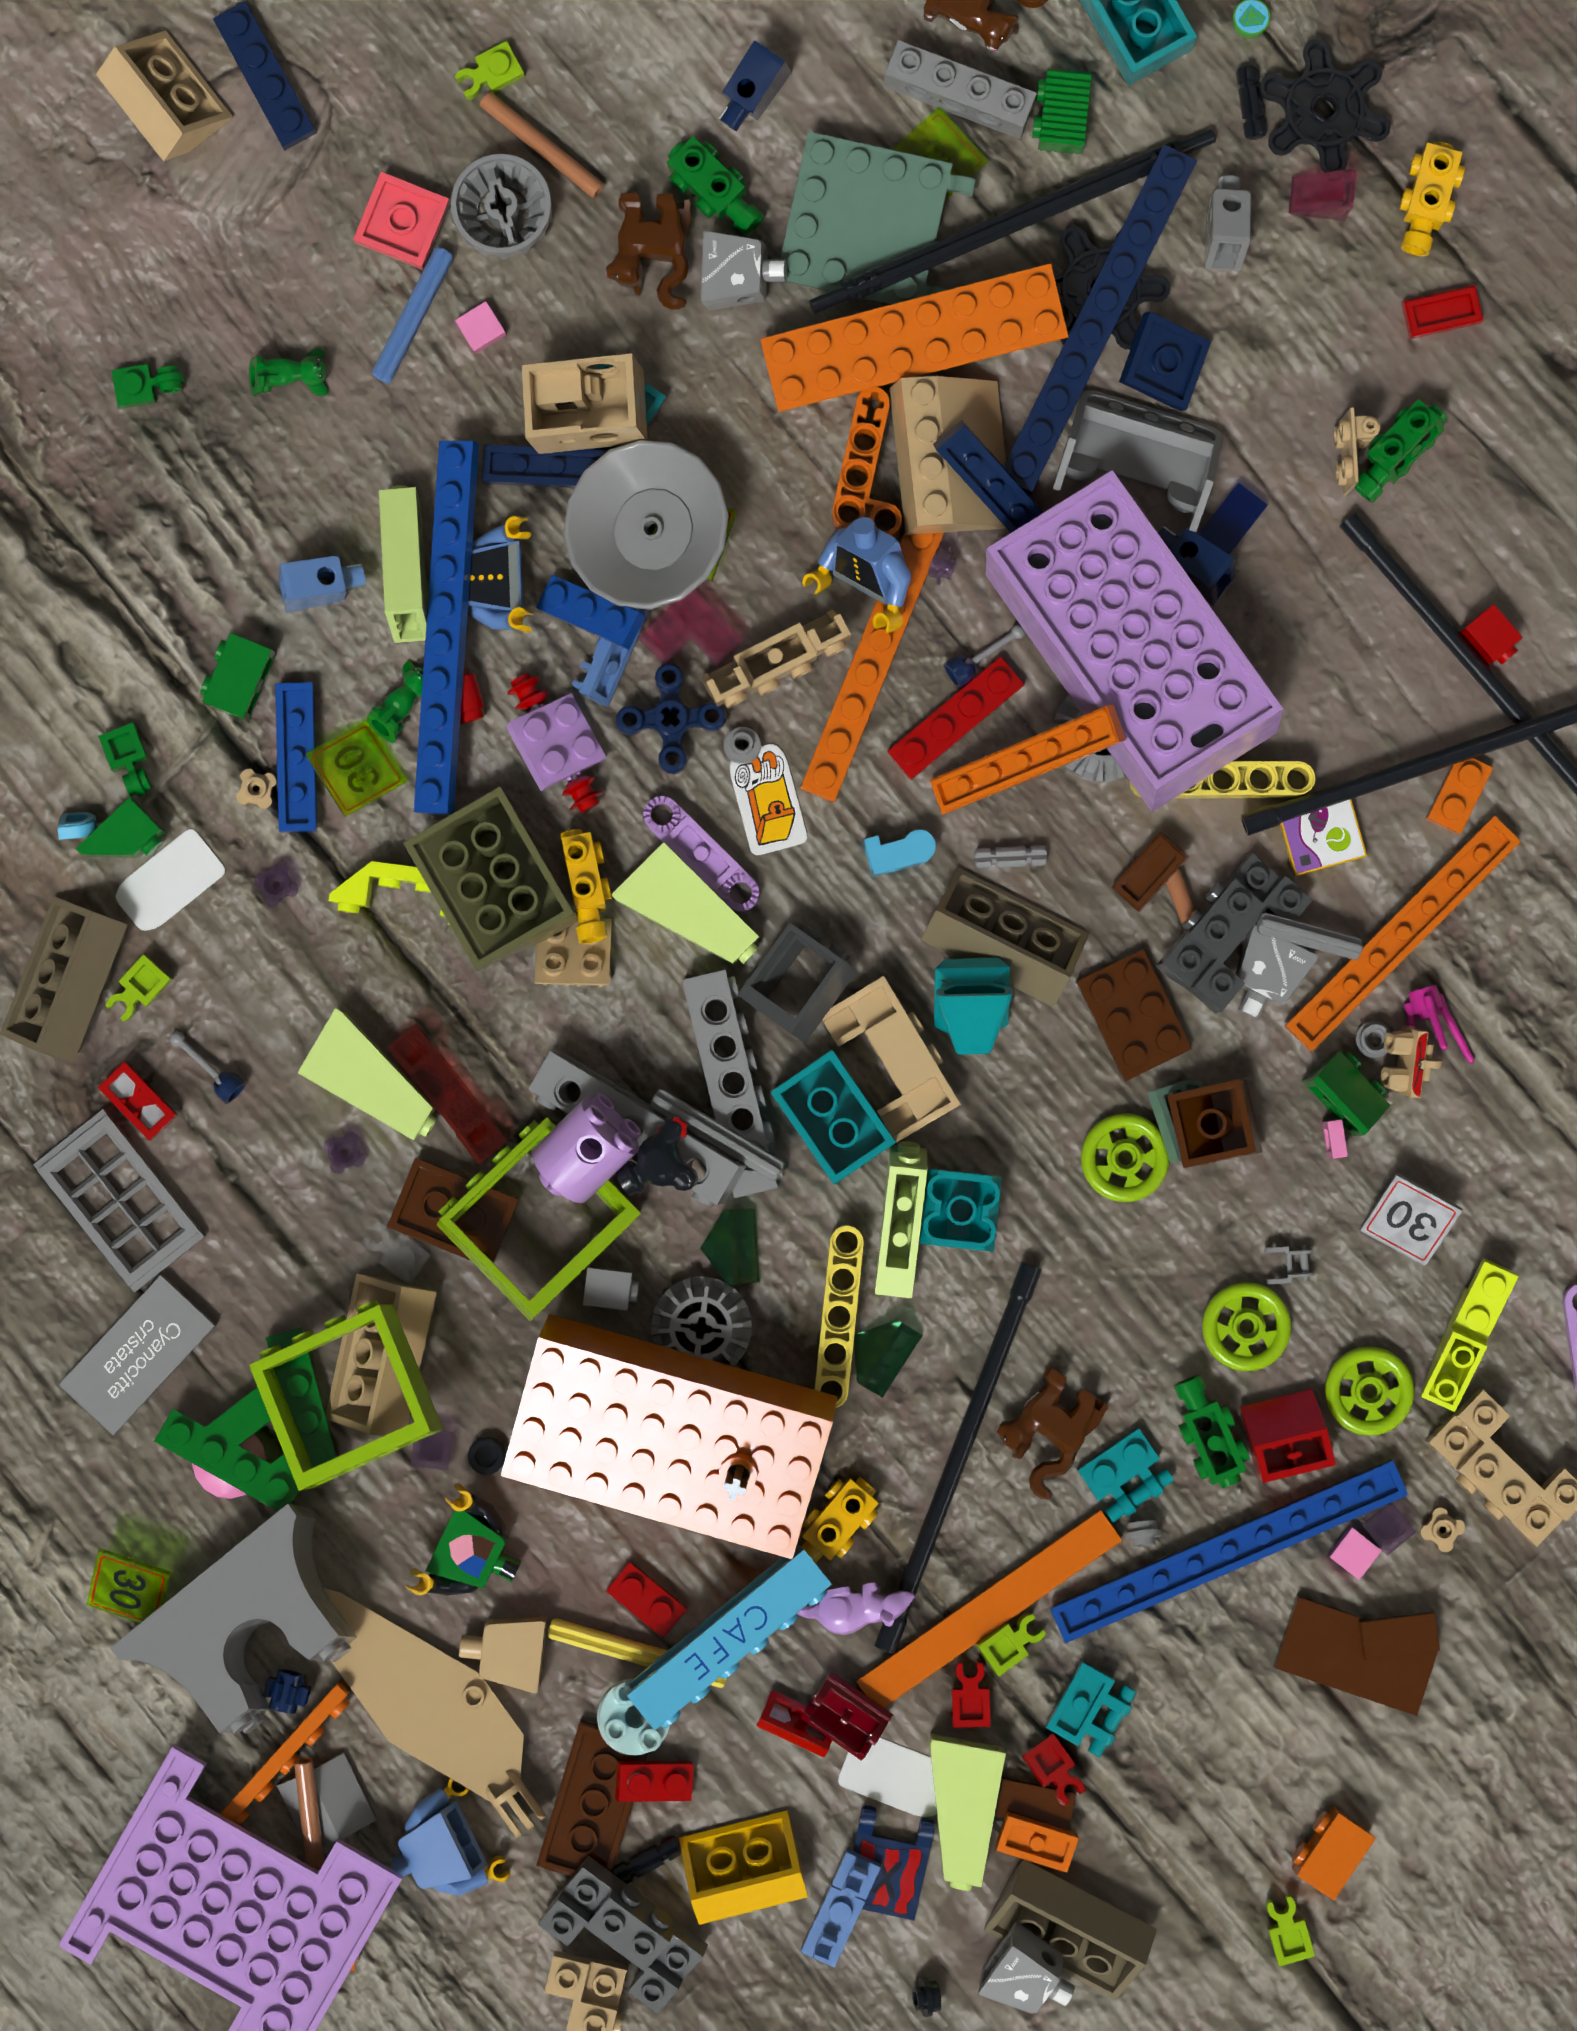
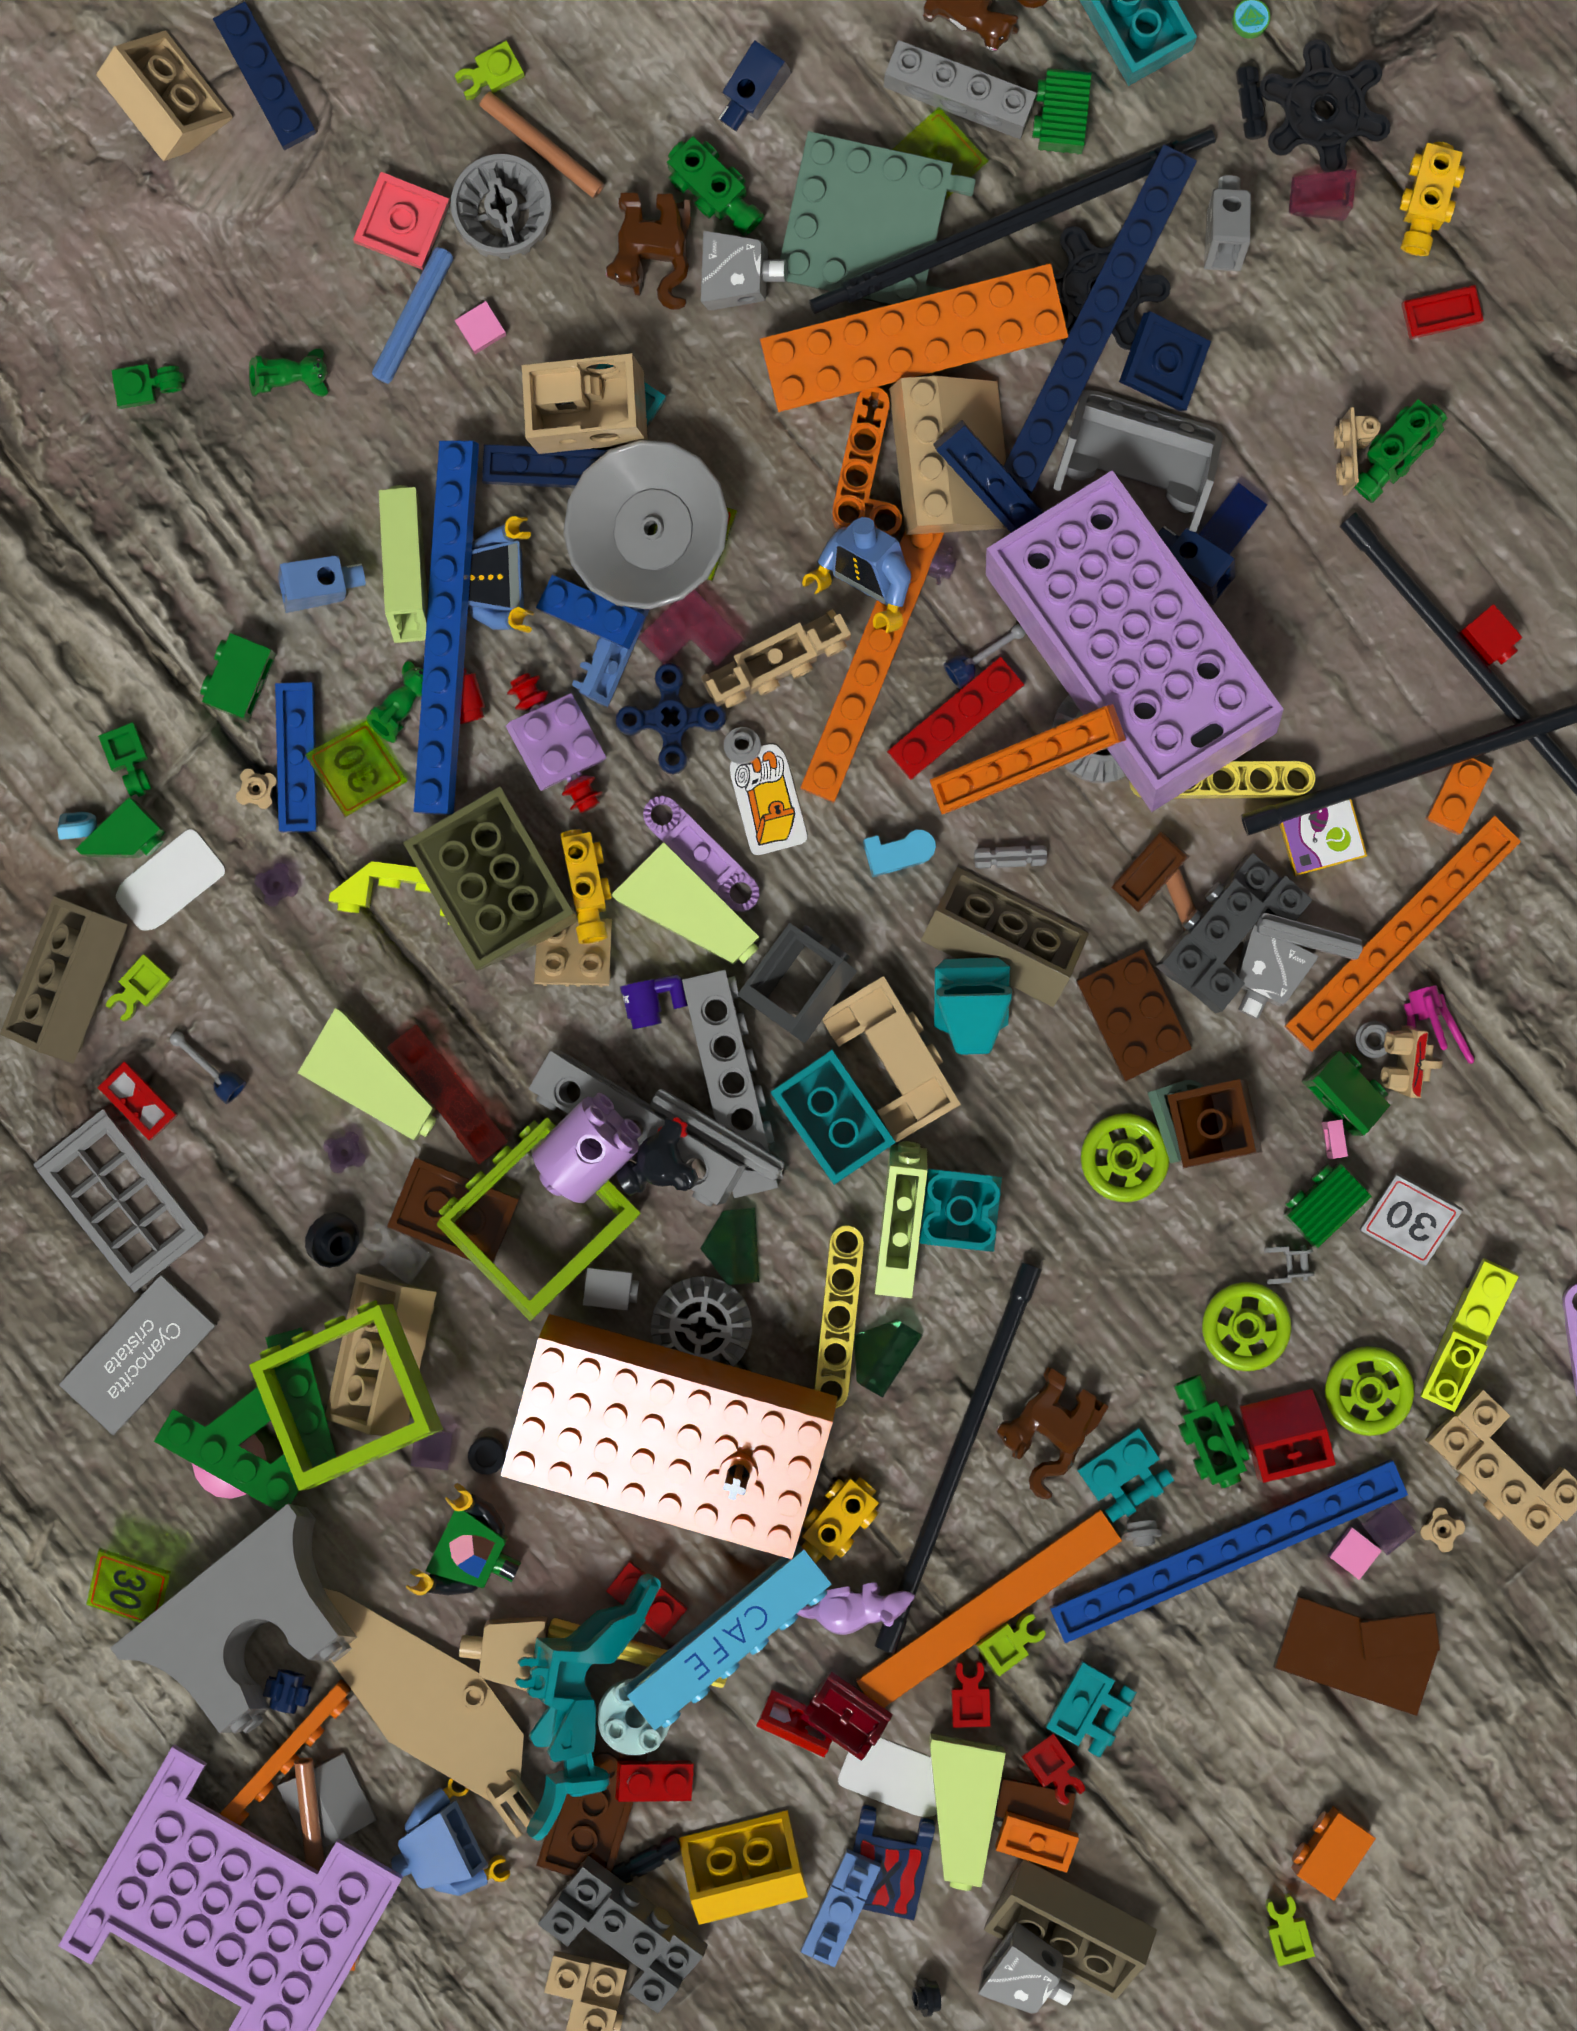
none -> black plate [305,1212,359,1268]
none -> teal piece [515,1573,661,1841]
none -> dark purple piece [620,975,688,1029]
none -> green brick [1283,1164,1372,1248]

